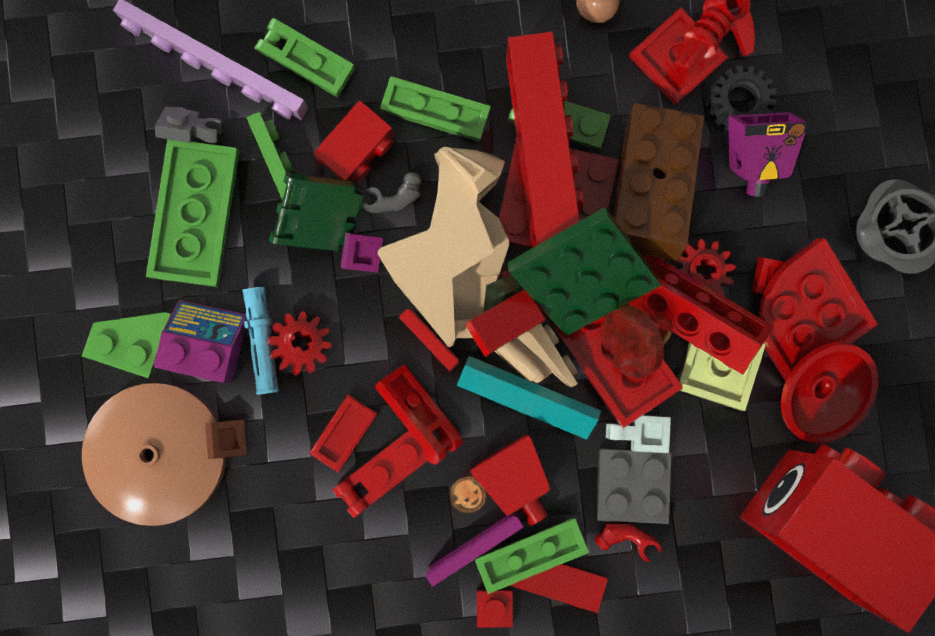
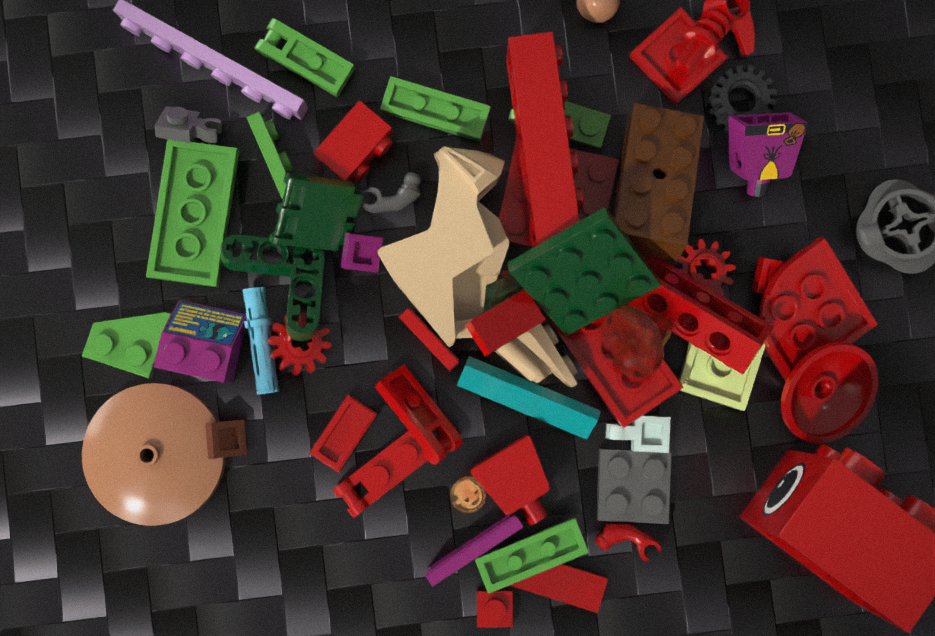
none -> dark green beam [221,235,325,341]

